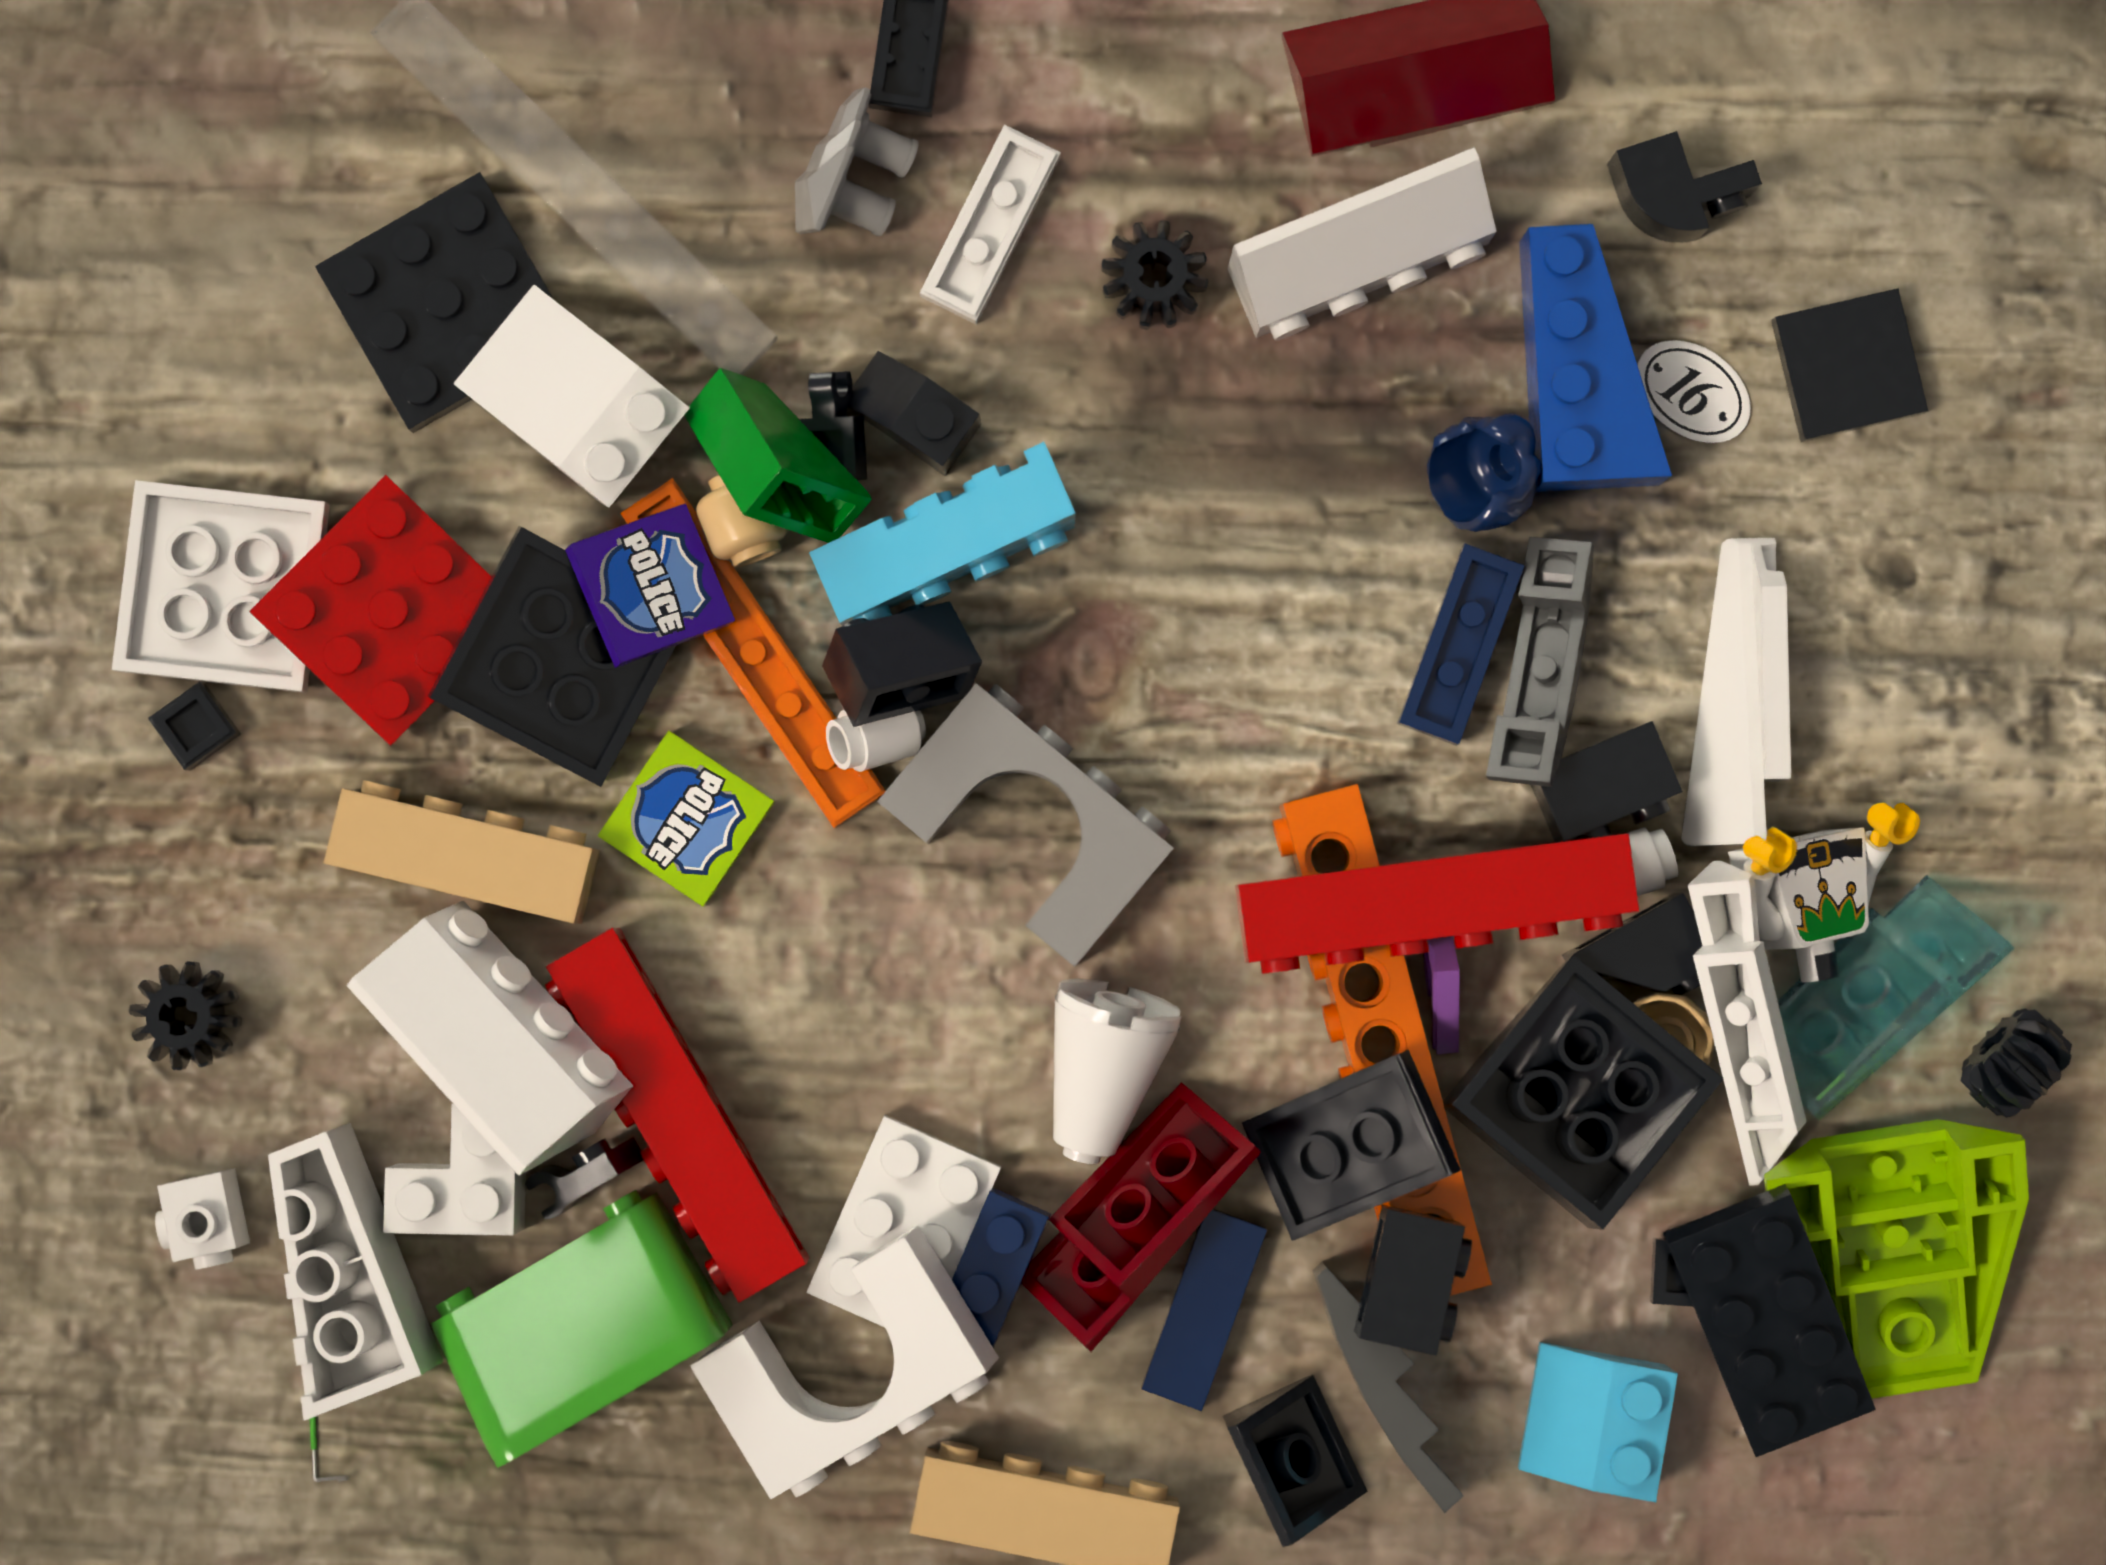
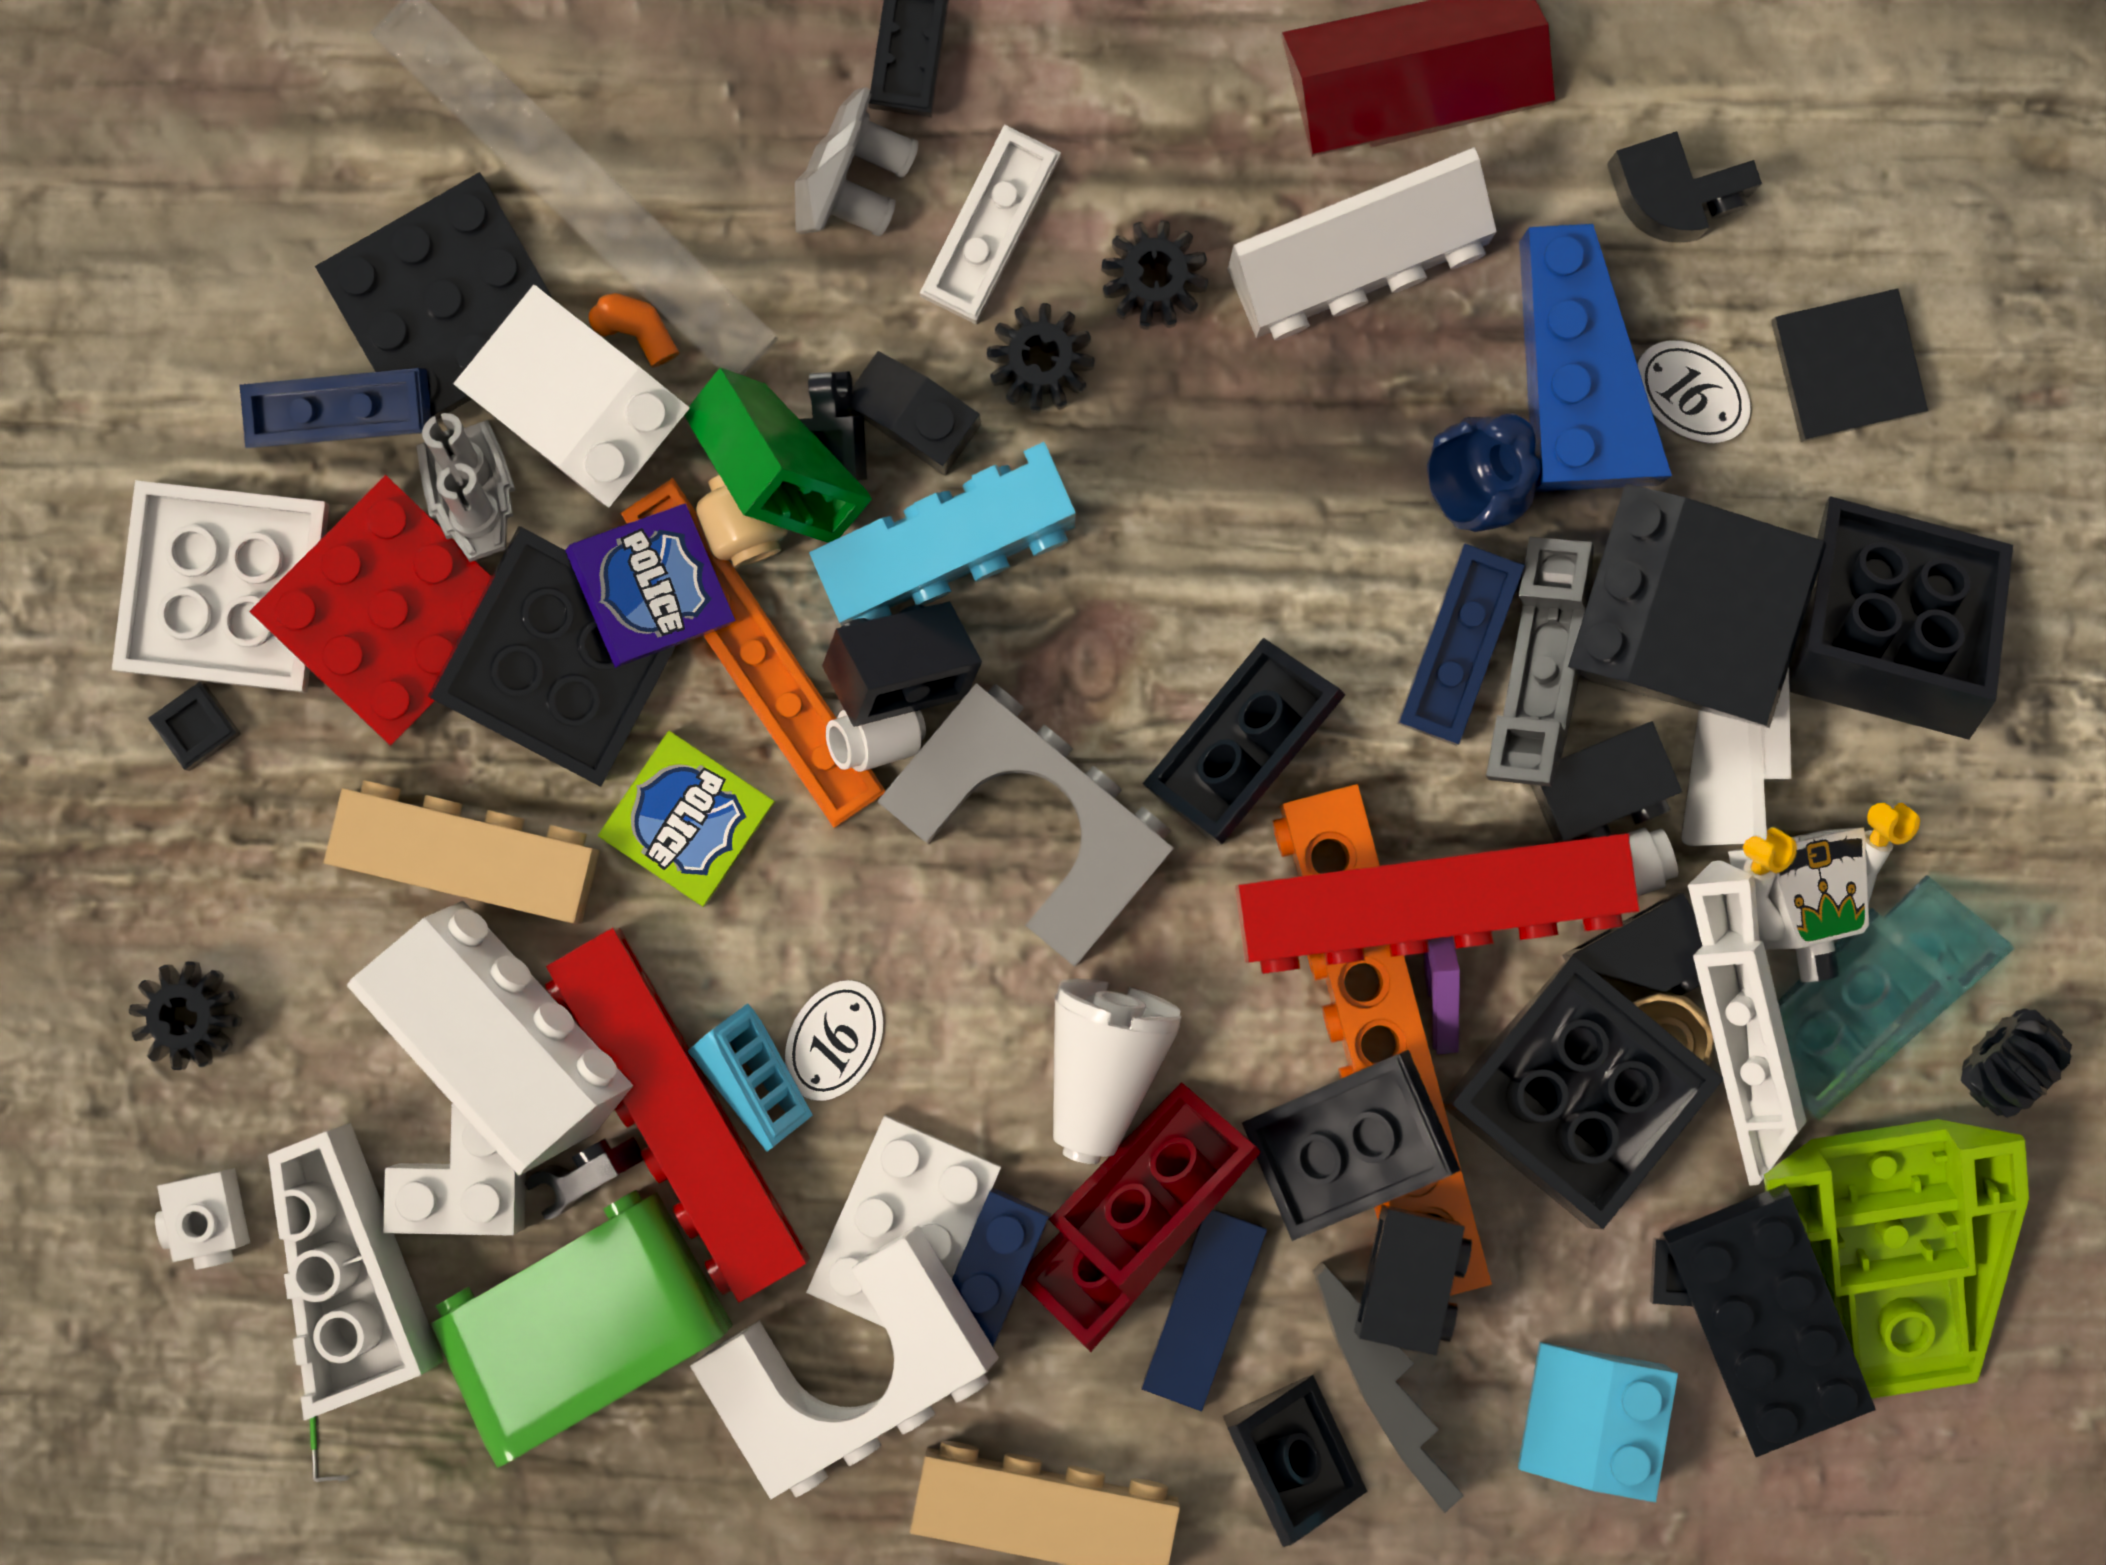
none -> dark blue tile [239,368,431,448]
none -> light grey connector [416,413,516,562]
none -> orange arm [588,293,679,368]
none -> medium azure slope [687,1003,813,1152]
none -> white sticker [785,980,883,1101]
none -> black gear [987,303,1095,413]
none -> black slope [1142,638,1346,847]
none -> black slope [1568,483,1827,728]
none -> black slope [1789,496,2013,740]

